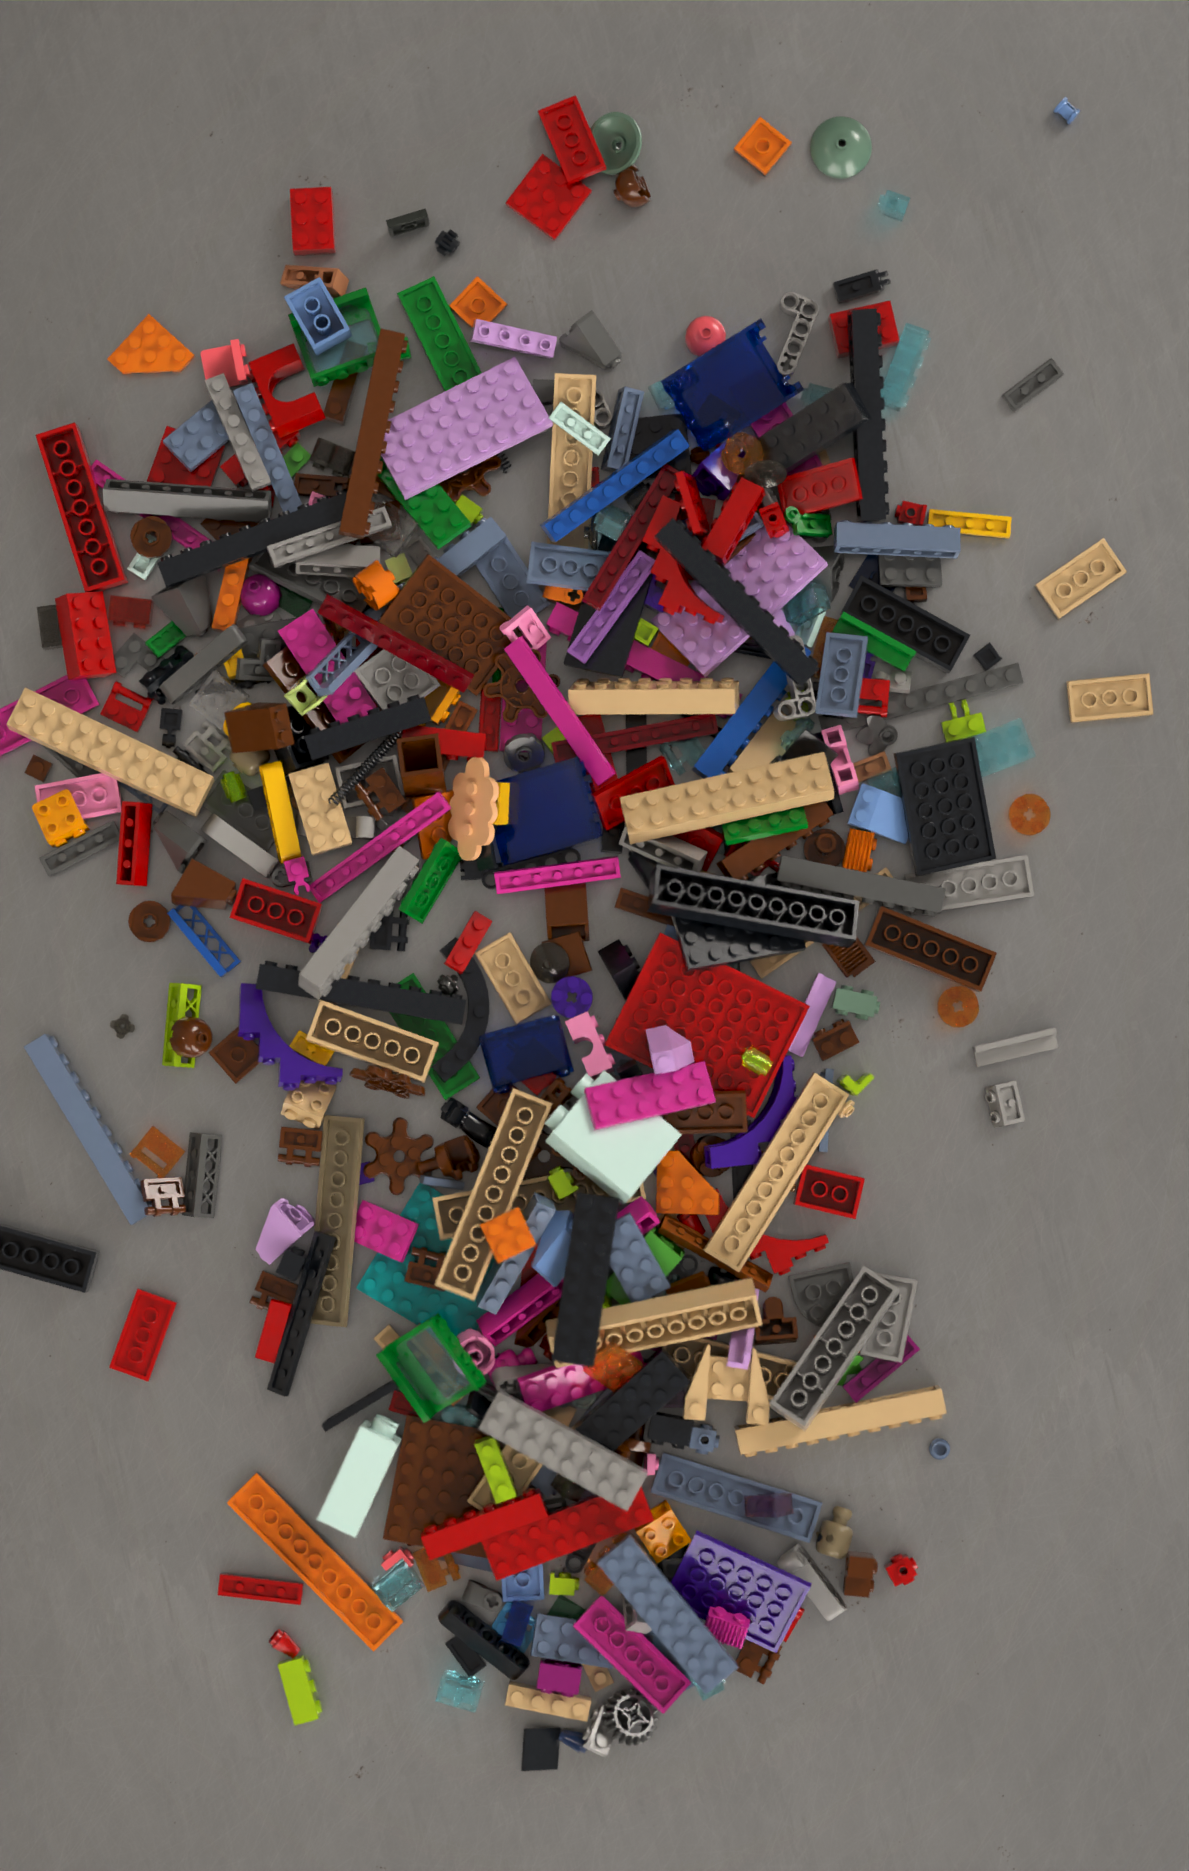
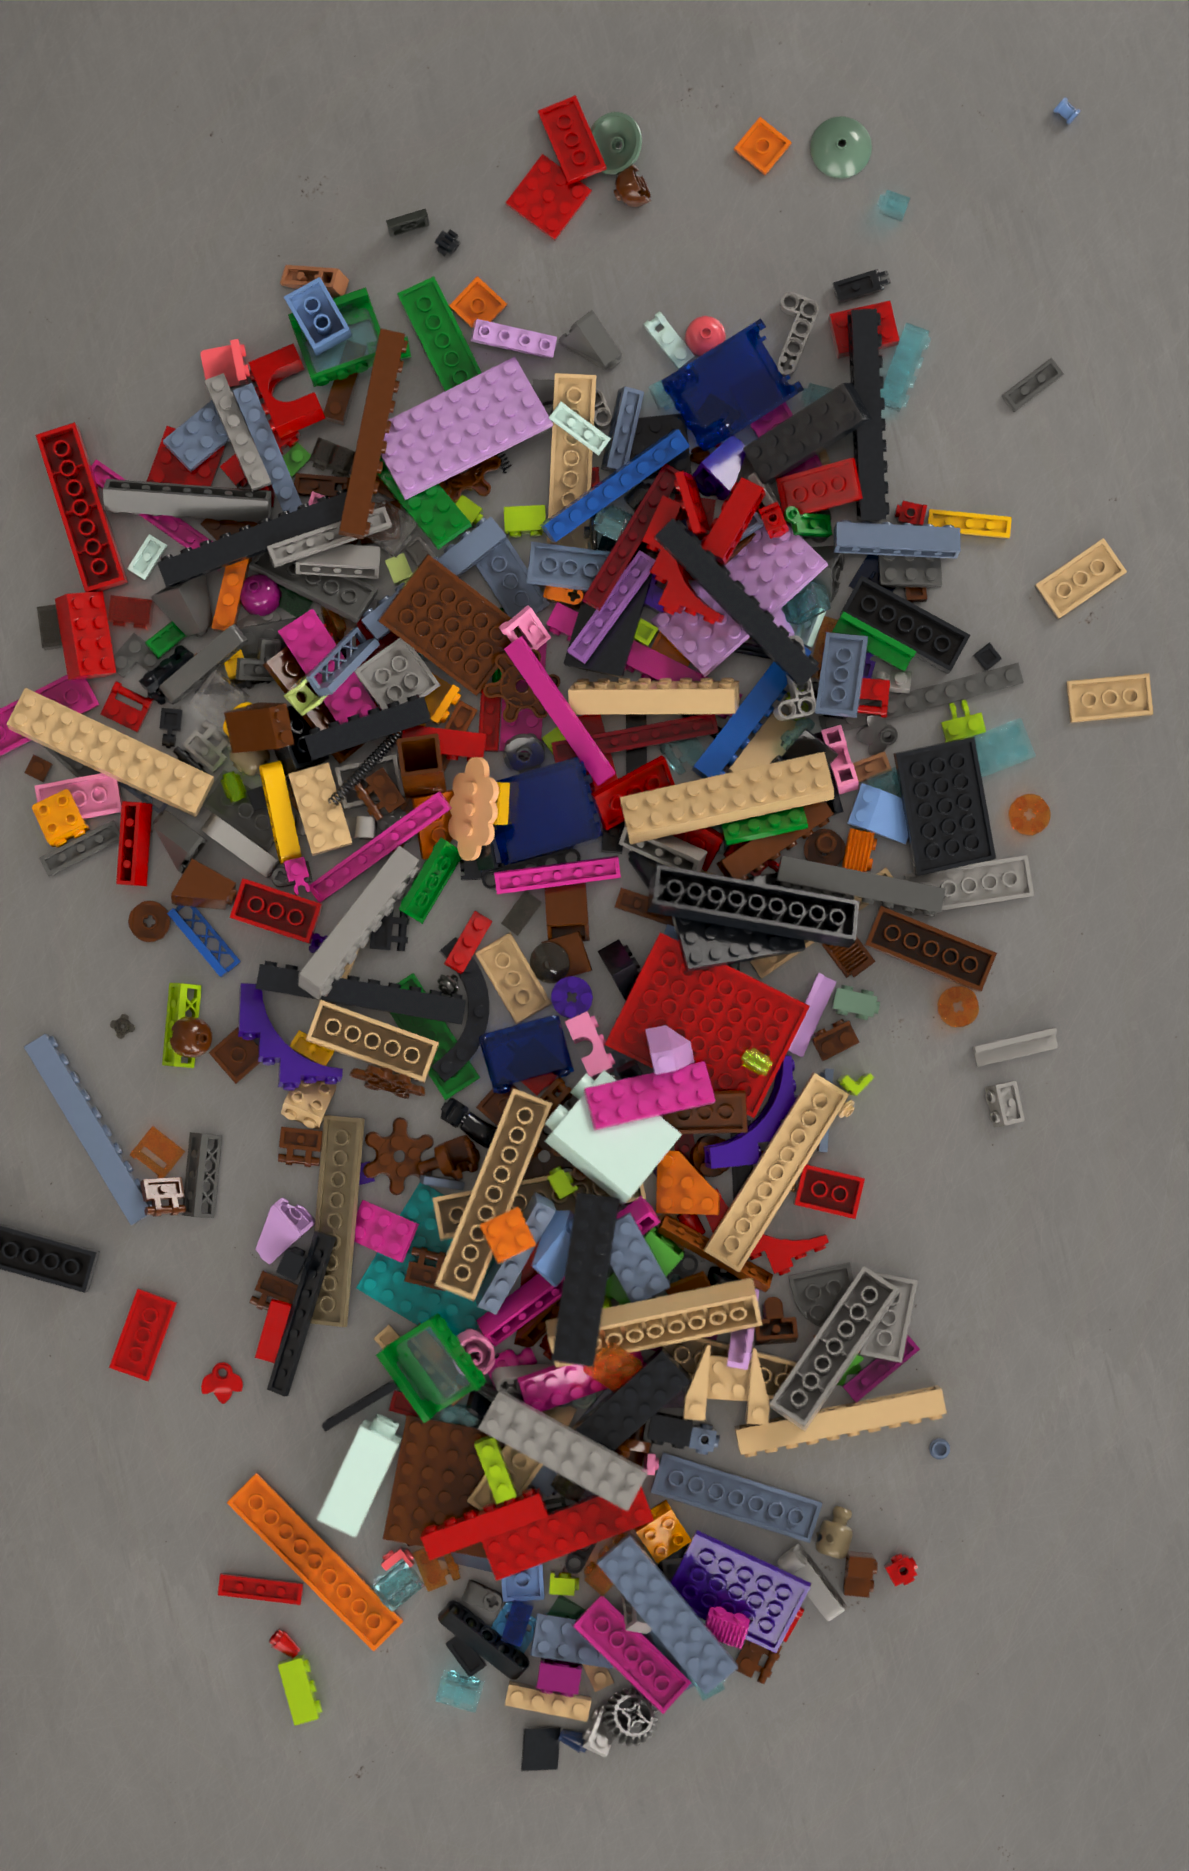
orange plate [107,314,195,374] -> none
reddish brown plate [130,516,173,558] -> none
red brick [290,187,336,256] -> none
dark red plate [317,594,474,693] -> none
orange brick [352,560,400,611] -> none
clear orange plate [721,432,763,475] -> none
clear purple slope [744,1493,793,1518] -> none
clear smoke dish [745,460,787,488] -> none
none -> red plate [201,1362,243,1404]
none -> clear smoke brick [501,891,542,936]
none -> lime brick [504,505,546,538]
none -> light aqua plate [643,311,695,370]

